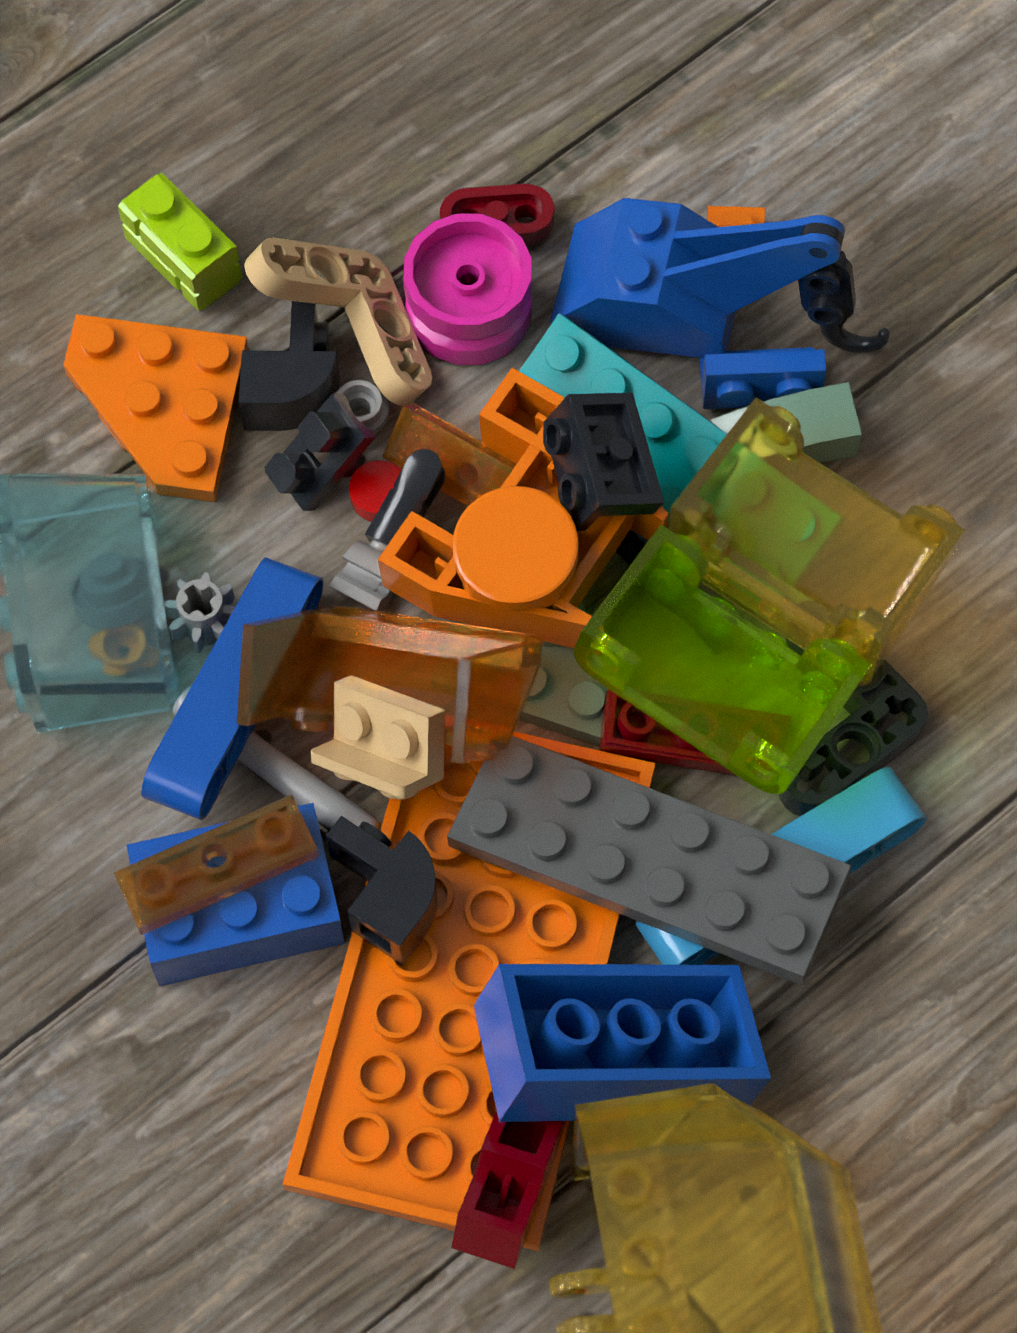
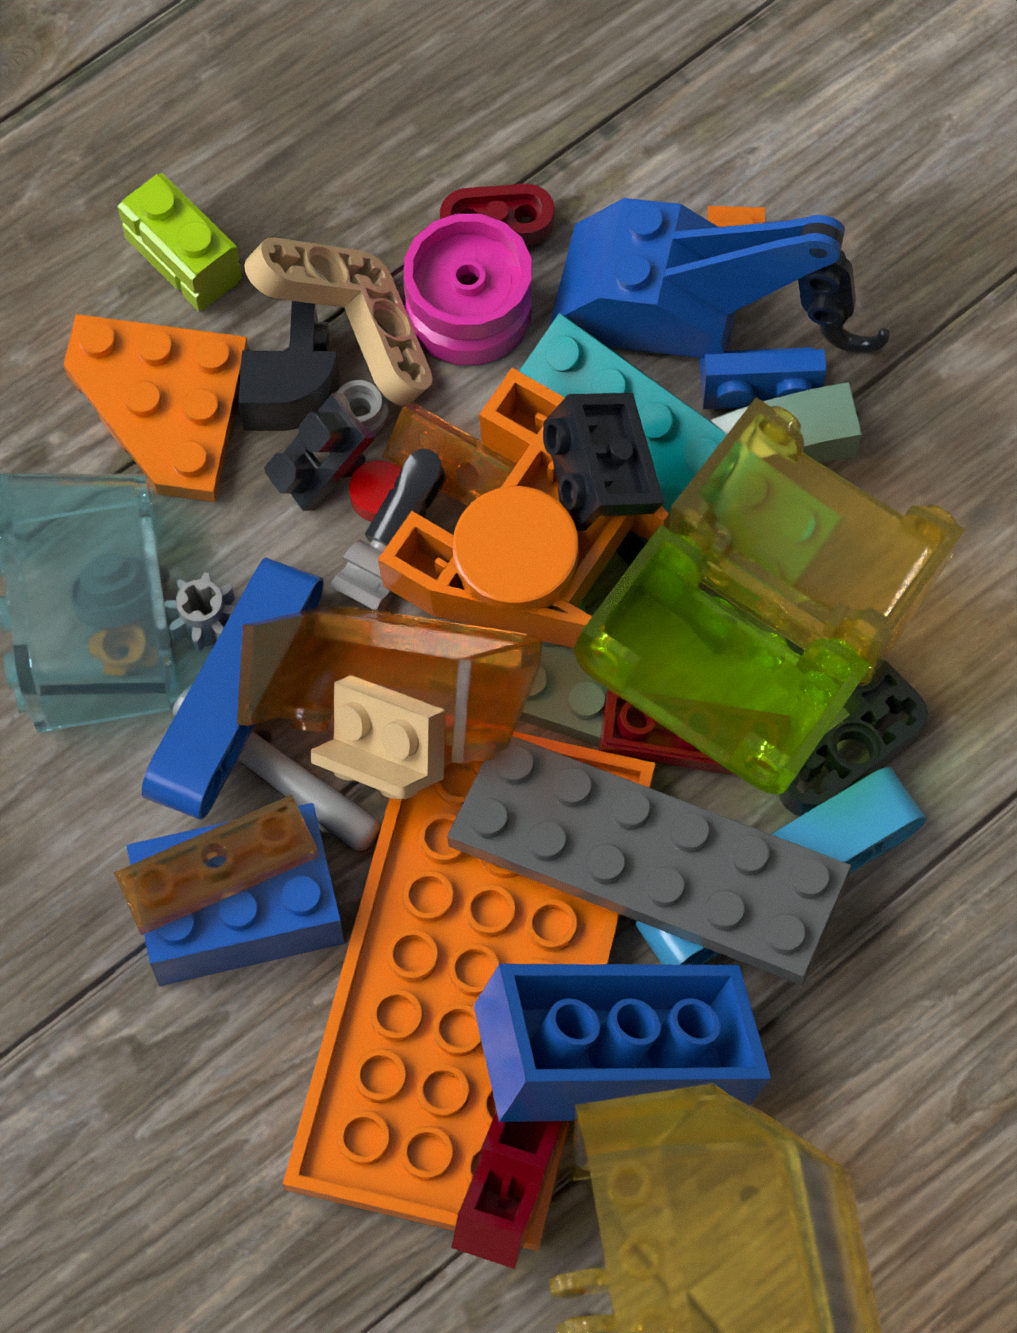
black brick [326,815,437,966] -> none

